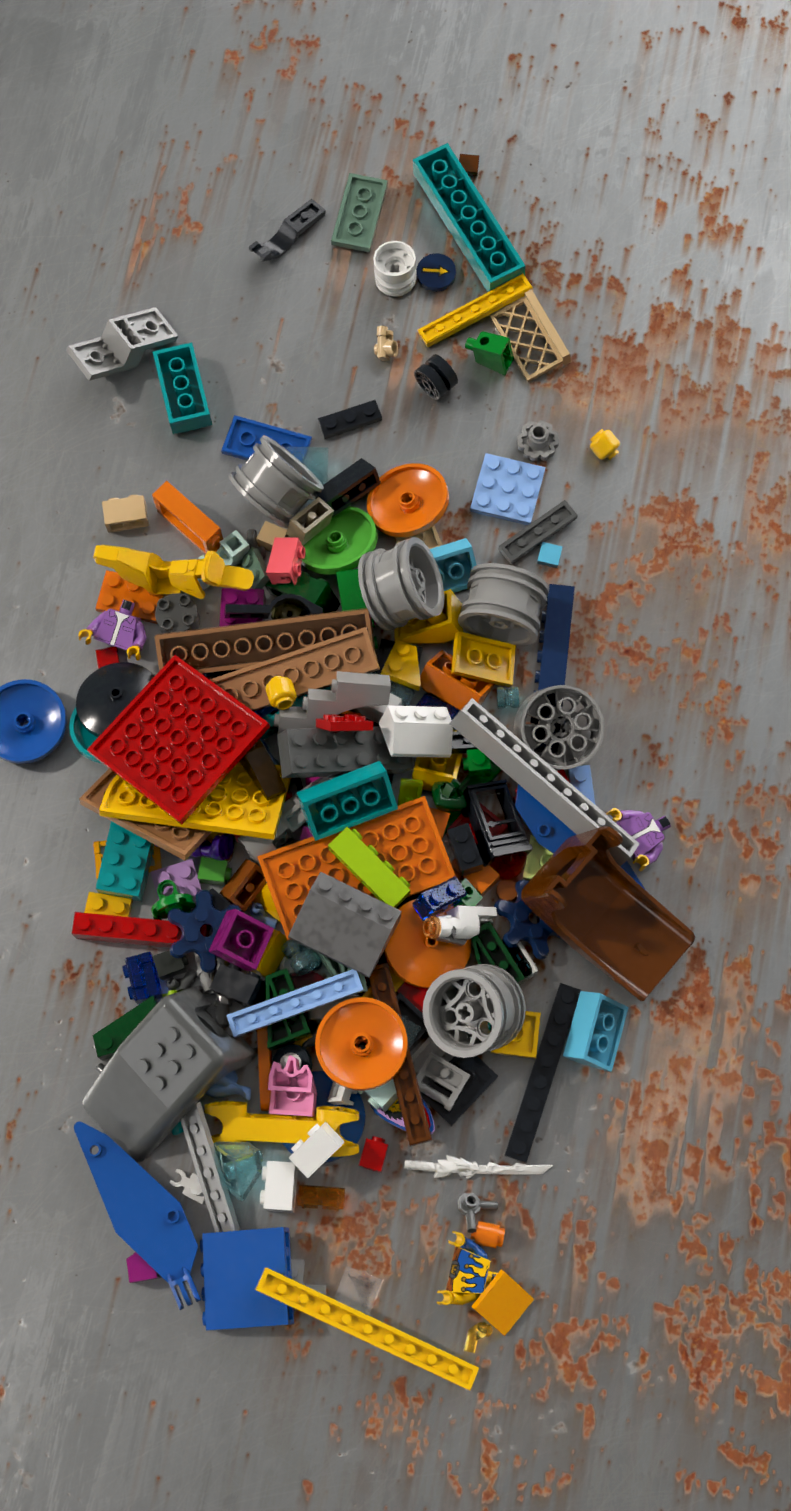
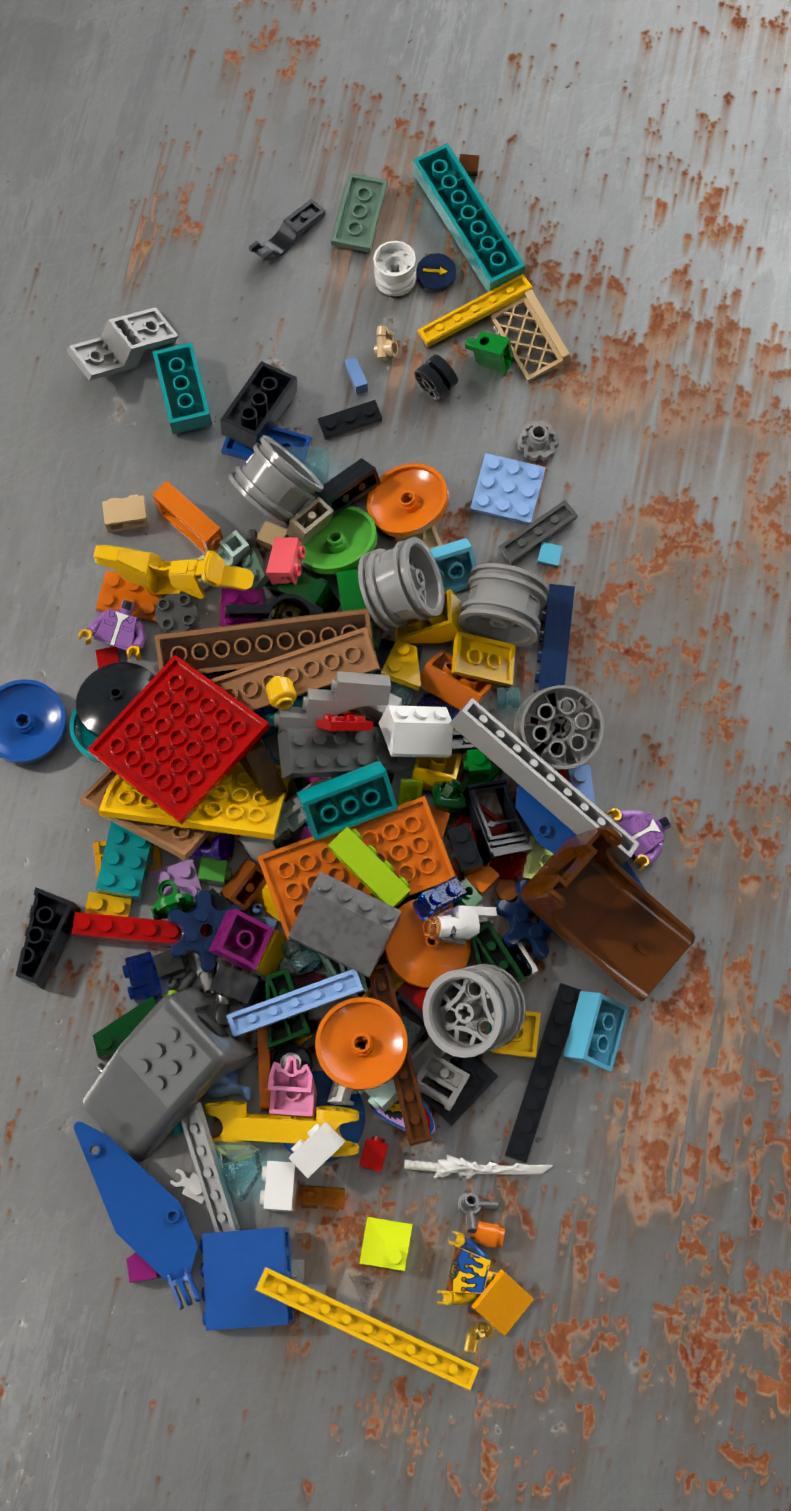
yellow head [589,429,620,460] -> none
none -> black wedge [16,887,81,990]
none -> black brick [220,361,297,449]
none -> medium blue piece [344,357,368,395]
none -> neon yellow slope [359,1217,413,1272]

